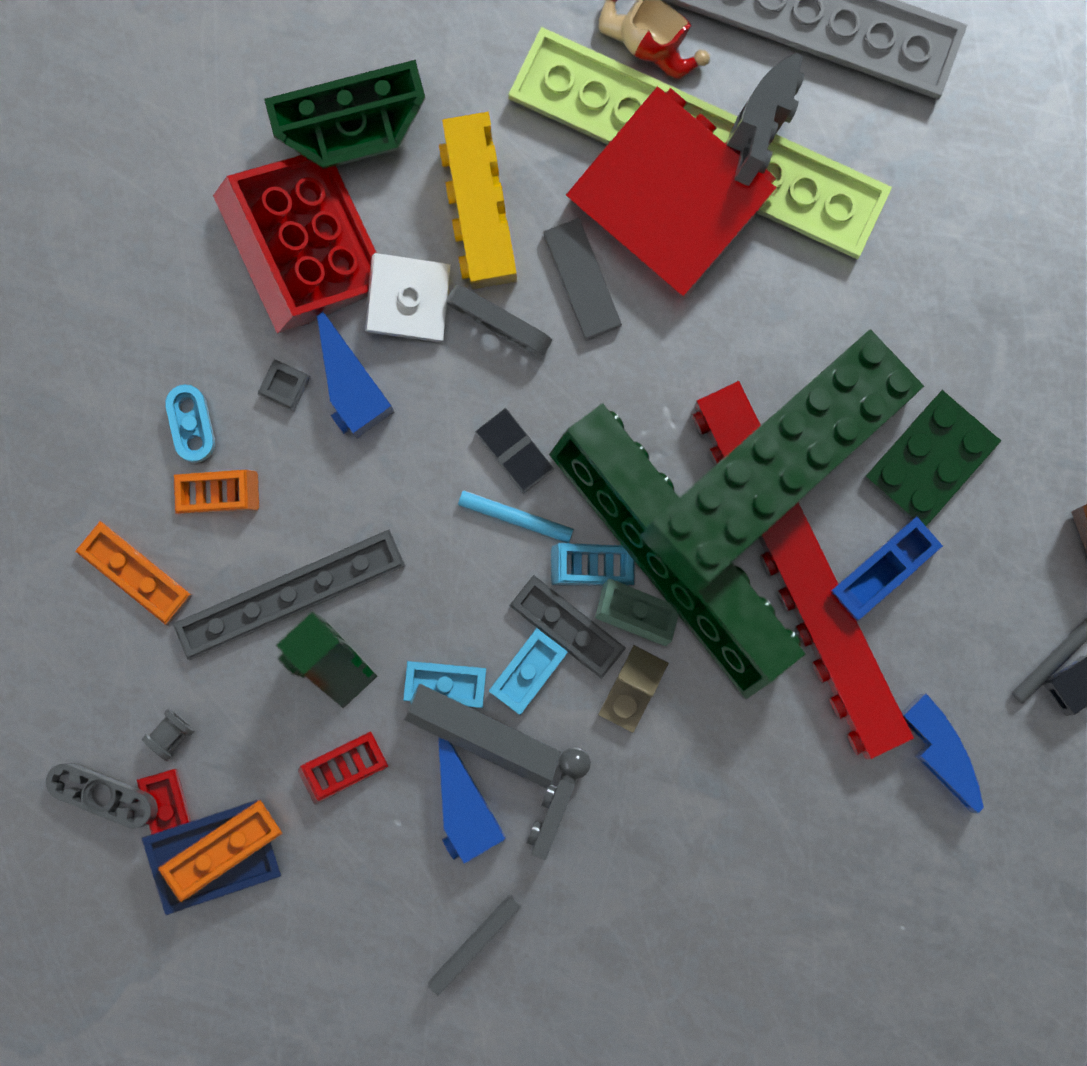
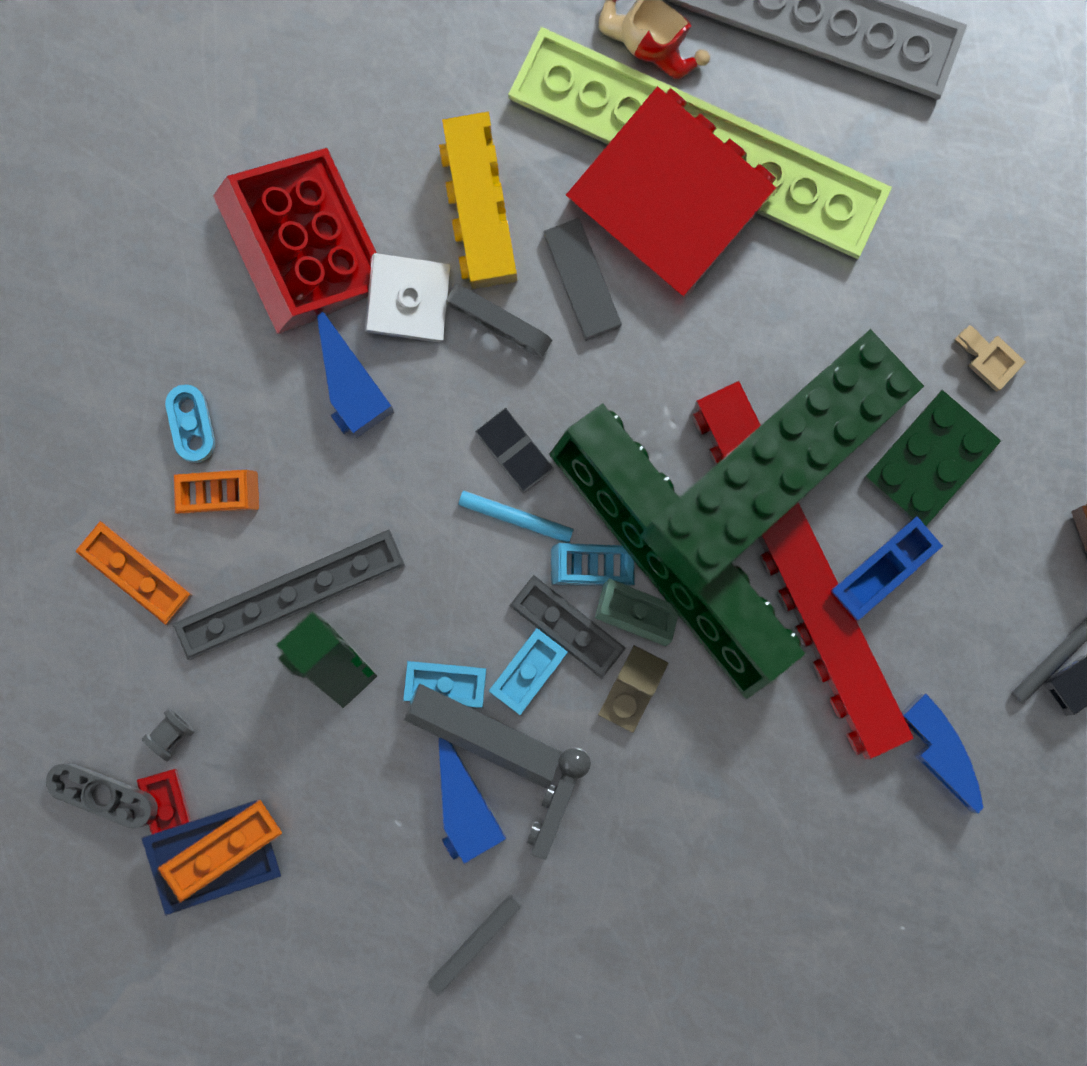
dark grey tile [257,359,310,412] -> none
dark green wedge [264,59,426,169] -> none
red slope [298,731,389,805] -> none
dark grey slope [727,53,804,186] -> none
none -> tan plate [954,325,1026,392]

